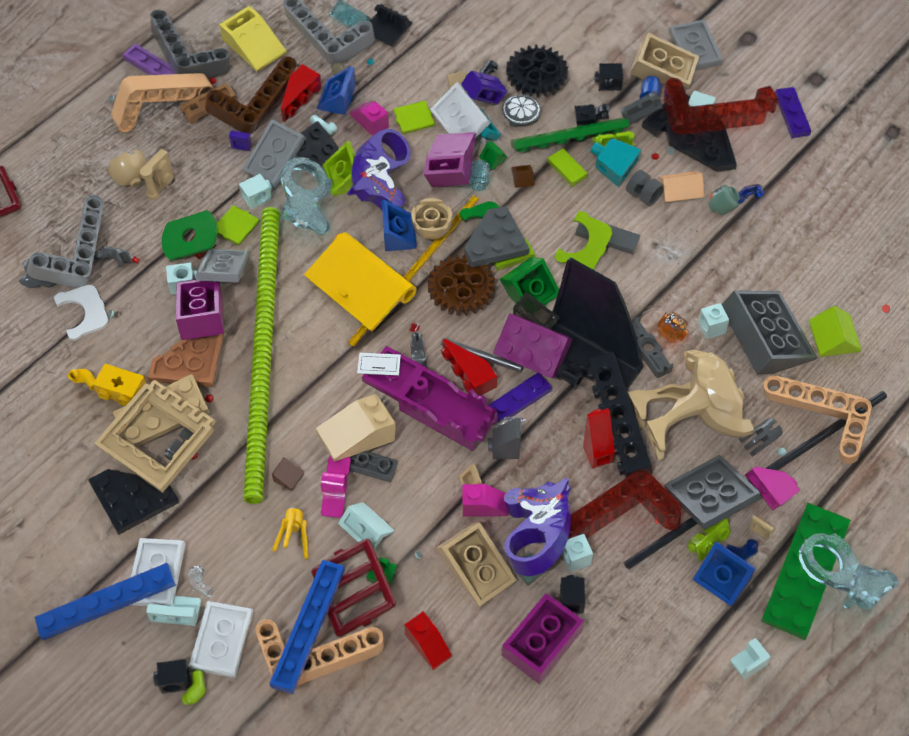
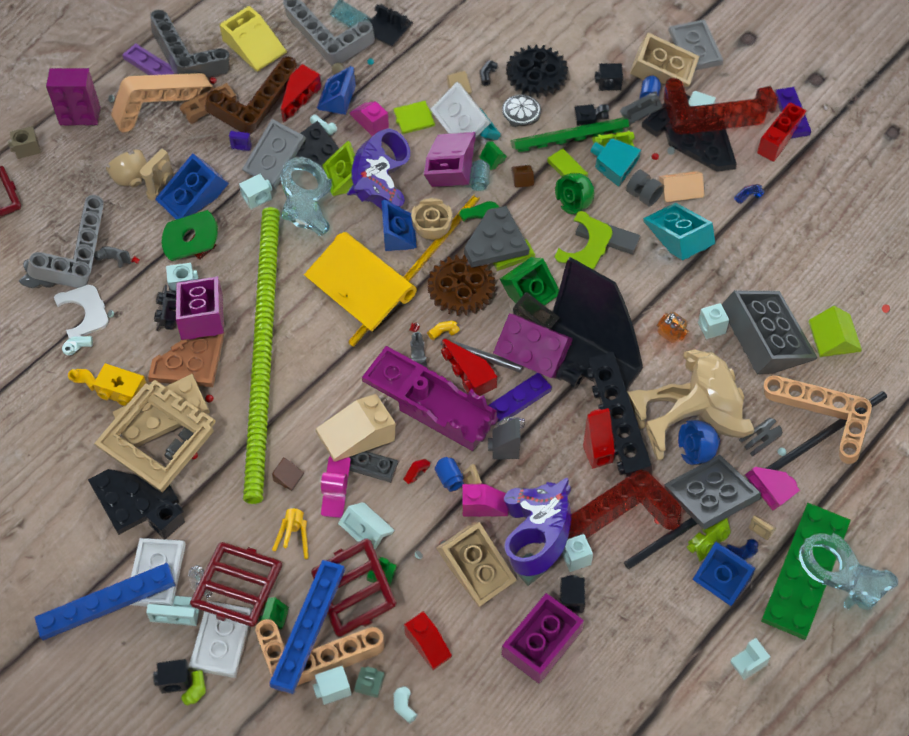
light grey tile [196,249,249,282] -> none
lime piece [217,205,260,246] -> none
white sticker [357,353,401,375] -> none
dark purple brick [461,70,507,105] -> none
dark grey piece [632,317,673,378] -> none
sand green head [708,185,740,215] -> none
none -> dark tan brick [8,126,41,159]
none -> magenta brick [46,68,101,126]
none -> light aqua arm [62,336,93,355]
none -> black brick [146,498,185,540]
none -> black hinge [154,285,176,331]
none -> blue slope [155,153,229,220]
none -> dark red bar [190,542,283,627]
none -> green tile [258,597,289,629]
none -> light aqua brick [313,666,351,705]
none -> sand green tile [354,667,385,698]
none -> light aqua arm [394,686,417,724]
none -> red tile [403,459,431,484]
none -> yellow arm [427,320,460,340]
none -> blue brick [434,457,464,492]
none -> green cylinder [555,173,595,214]
none -> teal slope [643,202,715,260]
none -> blue cylinder [678,420,720,465]
none -> red slope [757,102,807,162]

